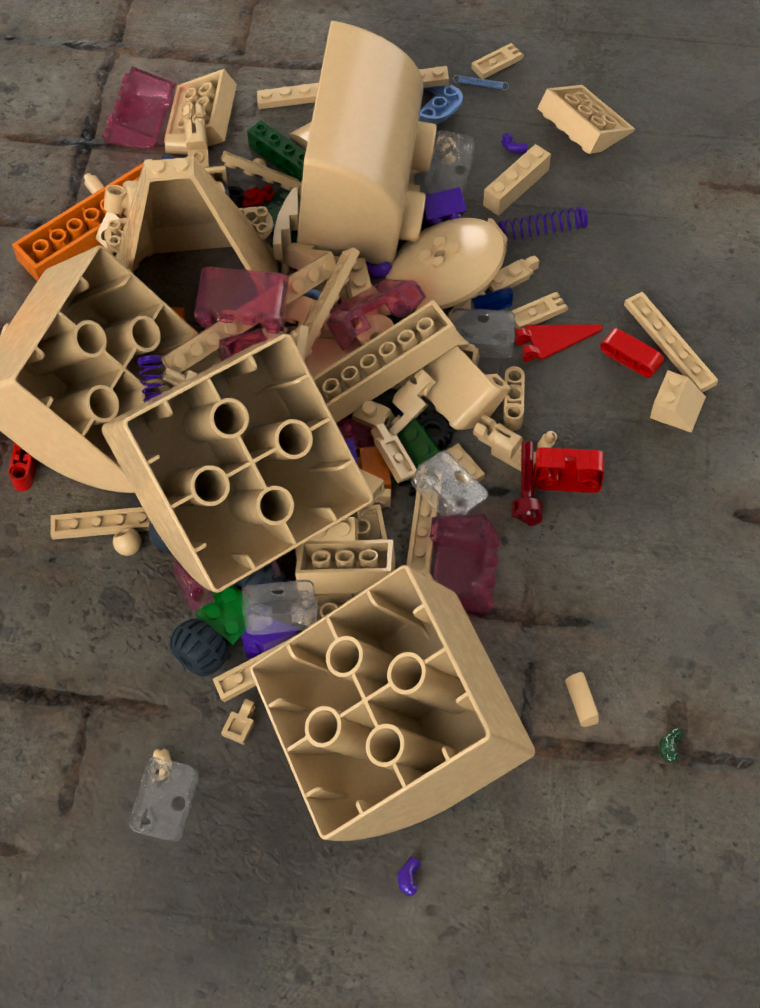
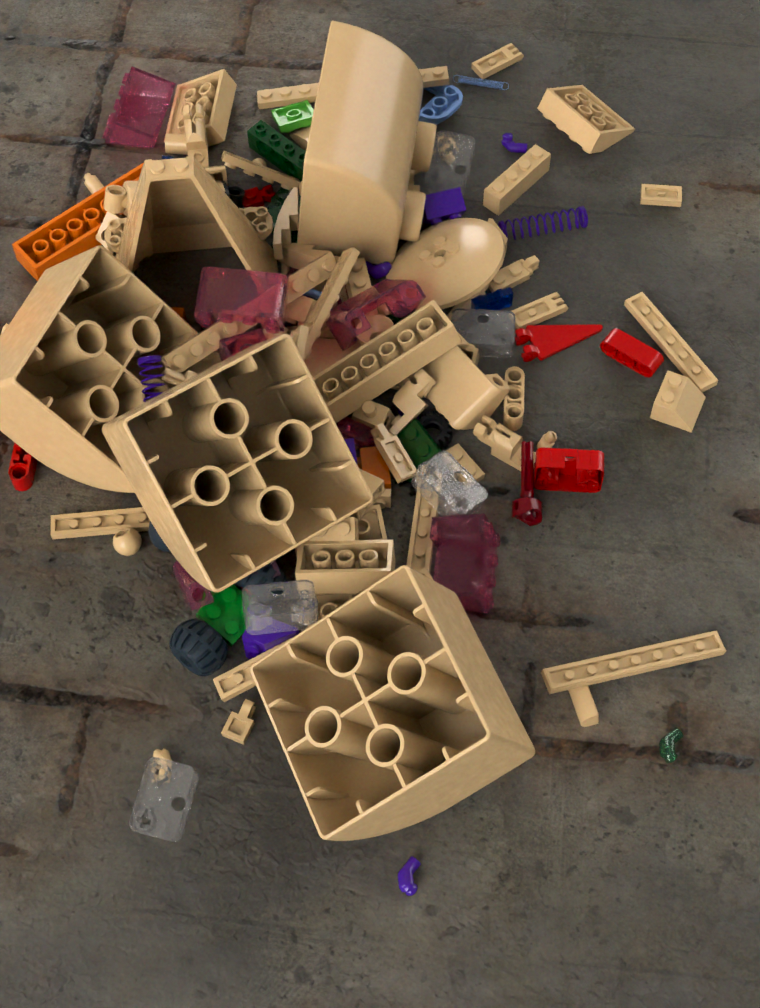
none -> bright green plate [271,100,314,133]
none -> tan tile [541,630,726,694]
none -> tan plate [640,184,682,207]

